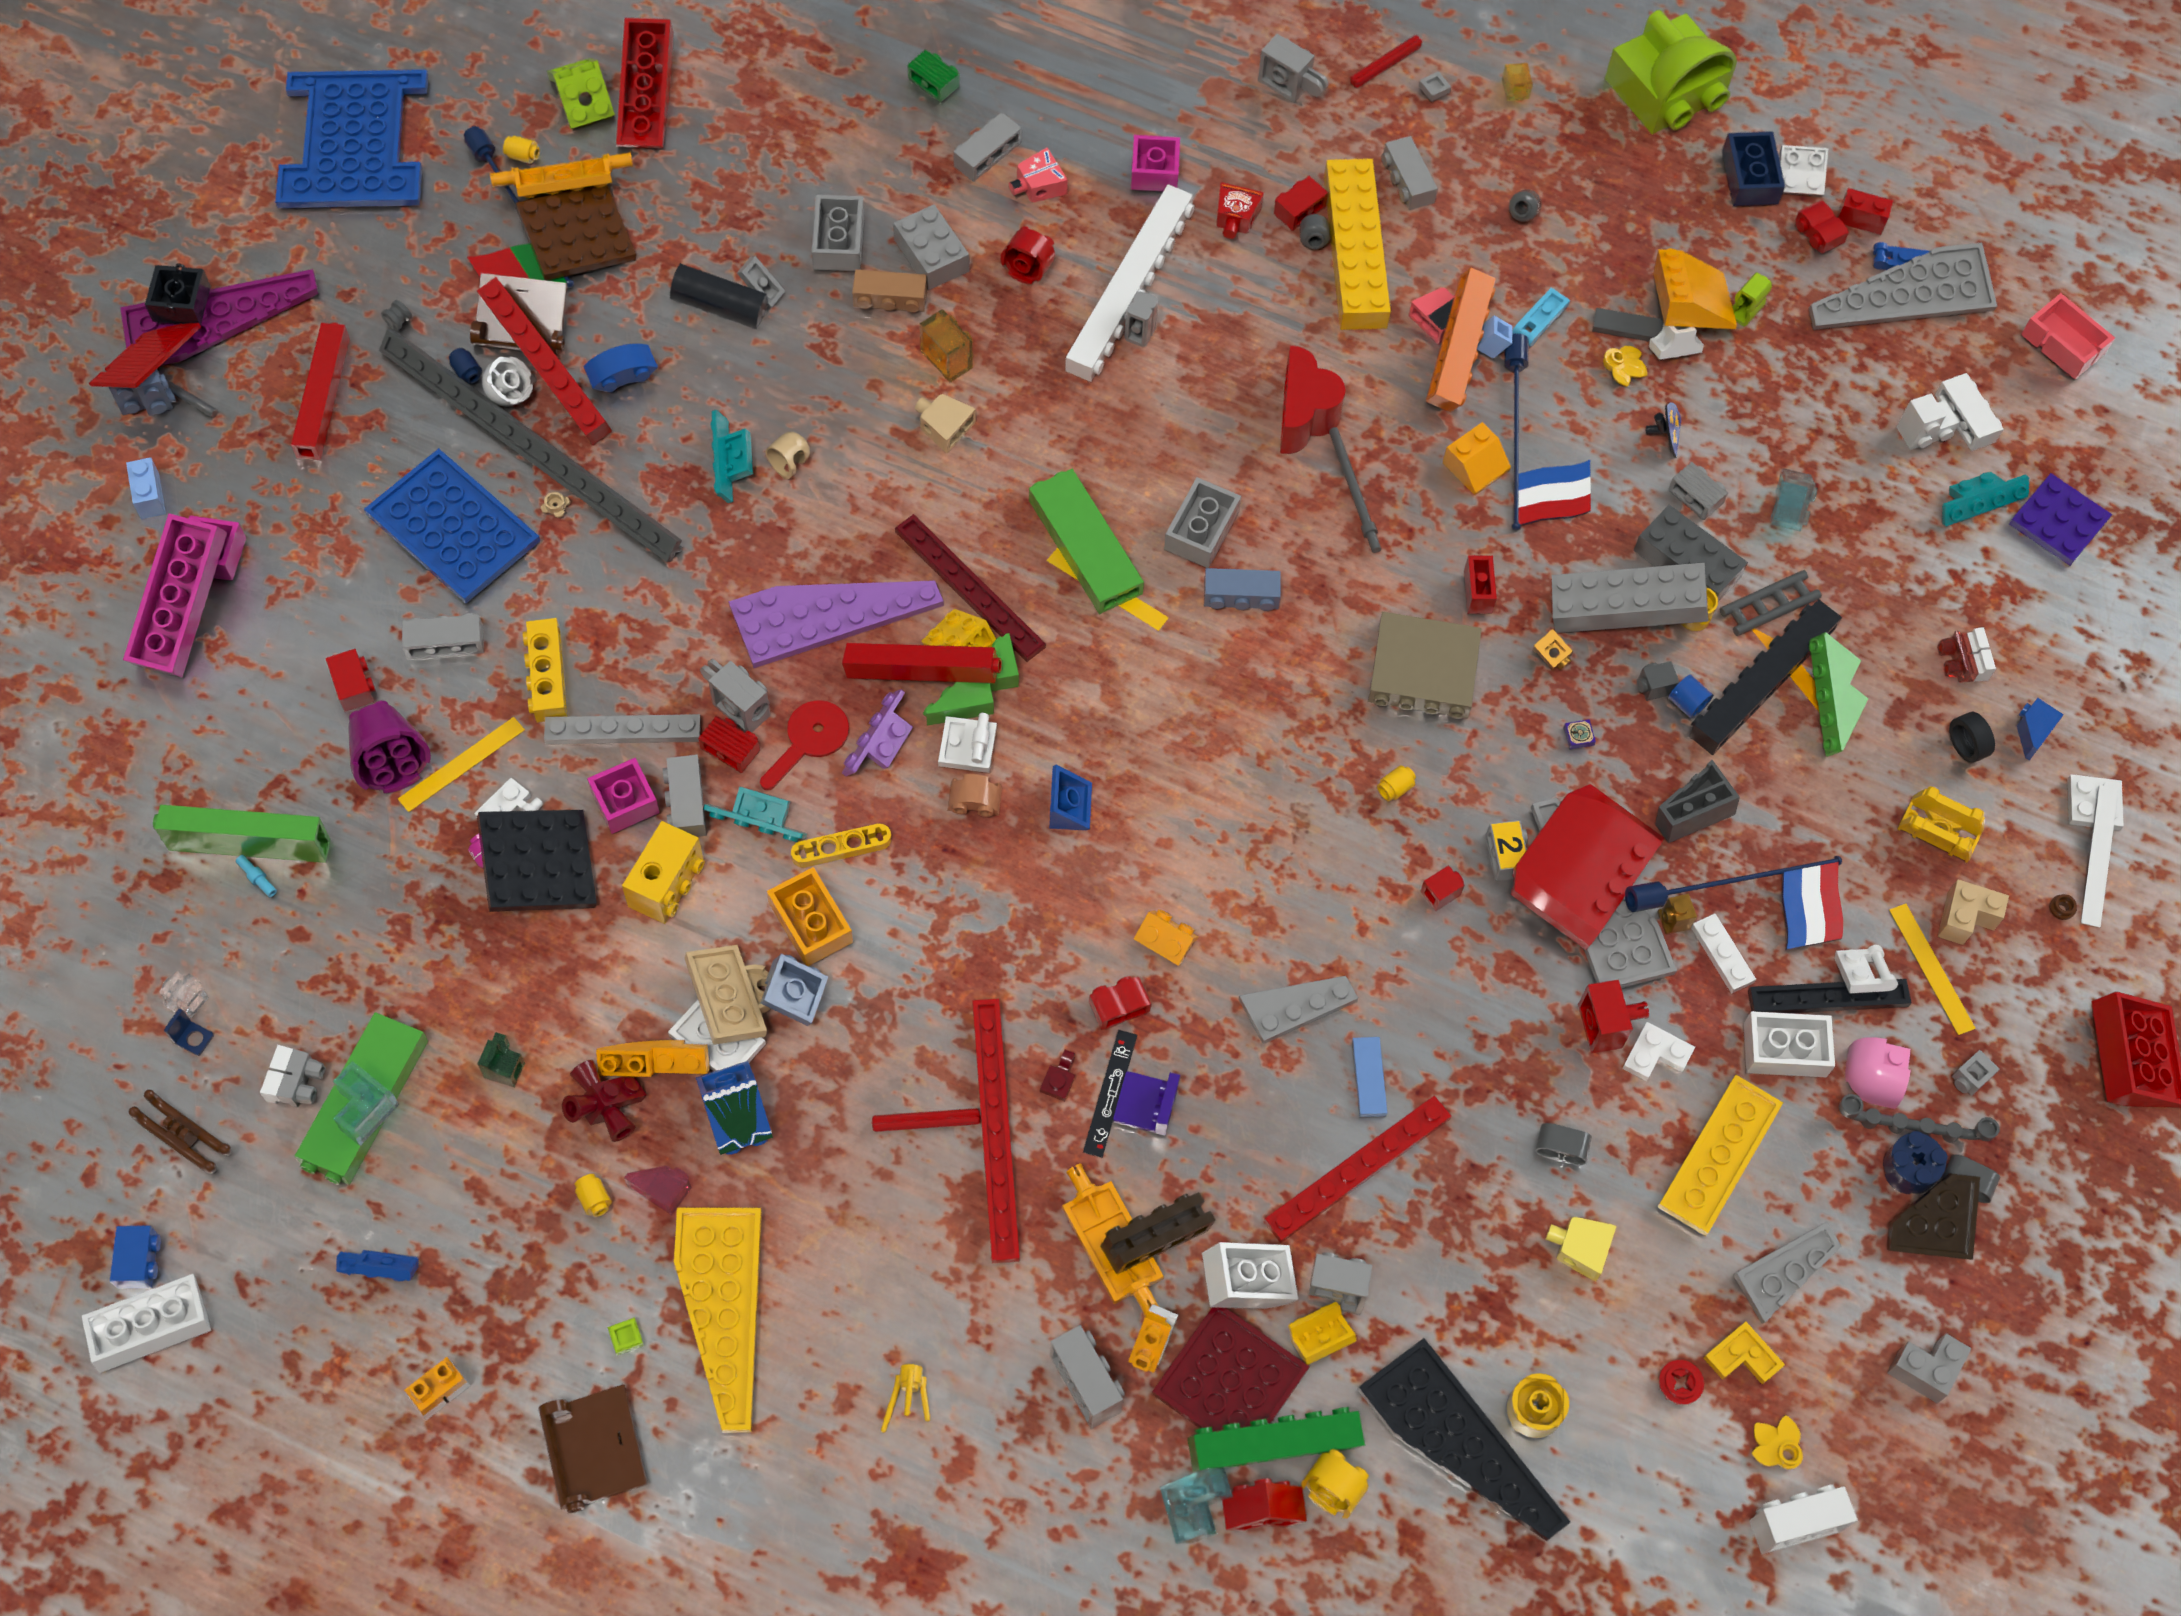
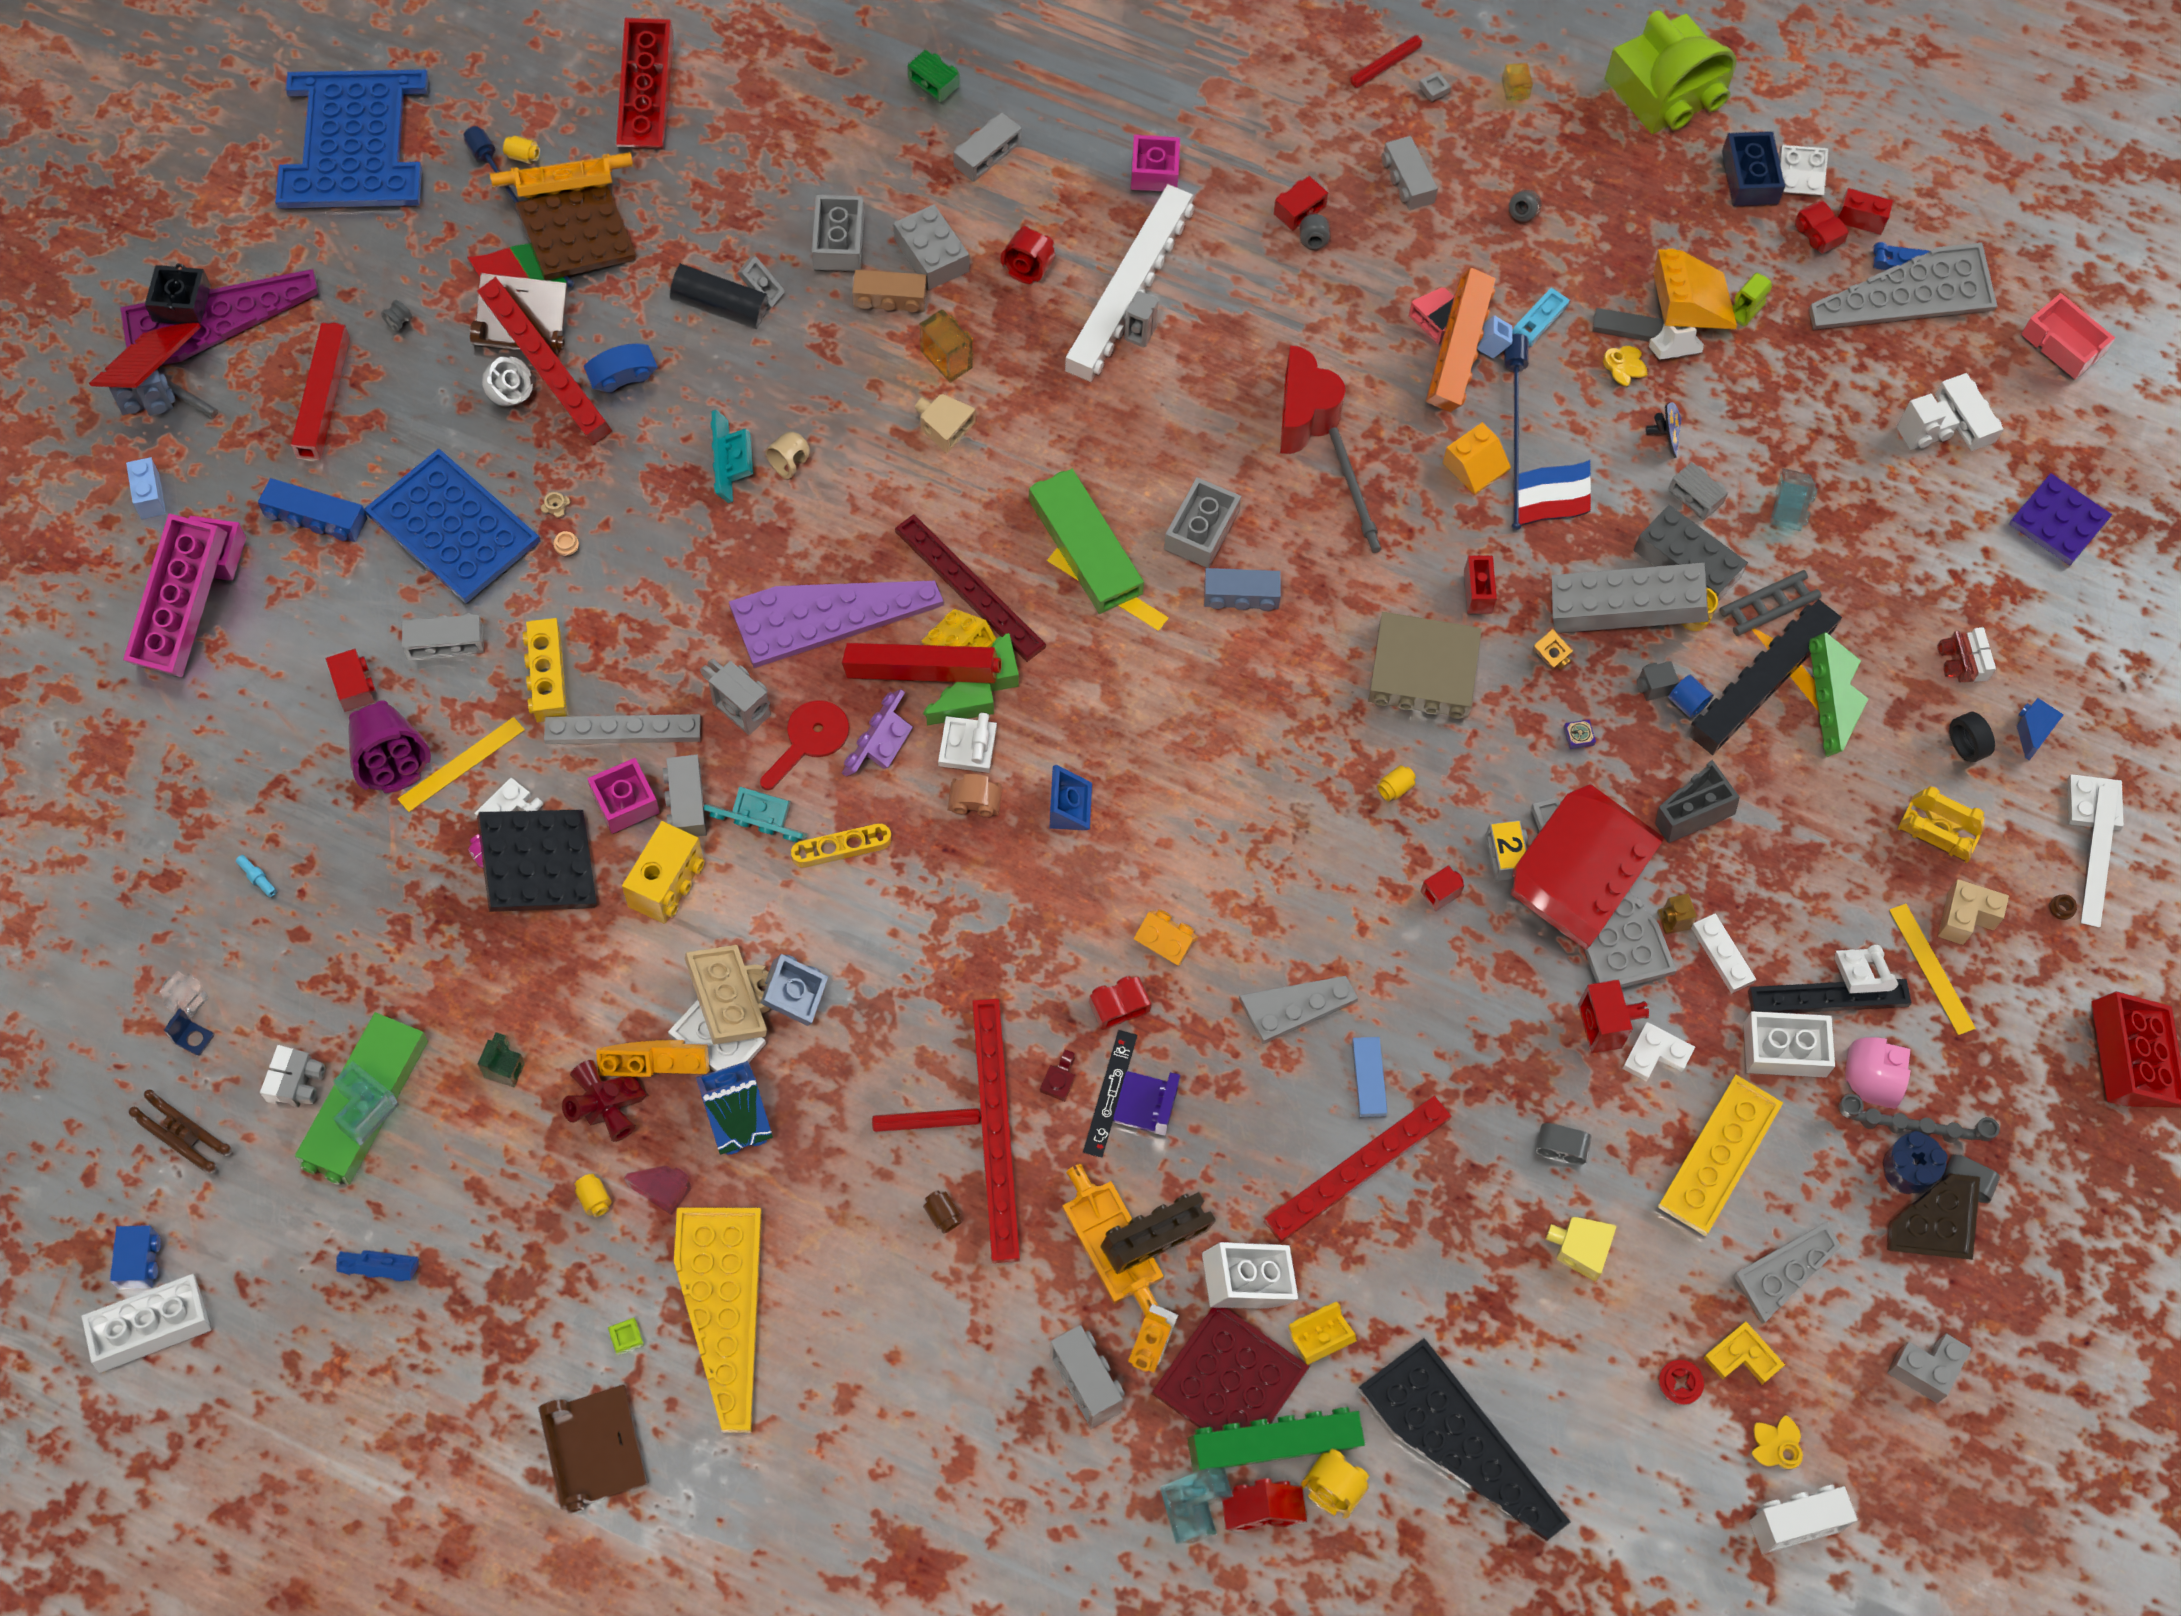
bright green brick [153,805,331,863] -> none
dark grey piece [379,329,683,562] -> none
light orange hips [404,1357,471,1420] -> none
dark blue brick [449,348,482,384] -> none
lime bracket [547,58,615,129] -> none
red brick [698,716,760,773] -> none
light orange brick [767,867,853,966] -> none
yellow plant [881,1364,930,1433] -> none
coral torso [1009,148,1068,202] -> none
red torso [1216,182,1264,239] -> none
light grey brick [1258,34,1328,103] -> none
light grey brick [1308,1253,1372,1315] -> none
yellow brick [1324,159,1391,330] -> none
yellow brick [1507,1373,1569,1438] -> none
flag [1625,856,1843,950] -> none
teal bracket [1942,472,2029,526] -> none
light grey brick [1952,1050,2000,1096] -> none
none -> blue brick [258,478,367,542]
none -> light nougat plate [554,531,579,556]
none -> reddish brown brick [923,1190,962,1234]

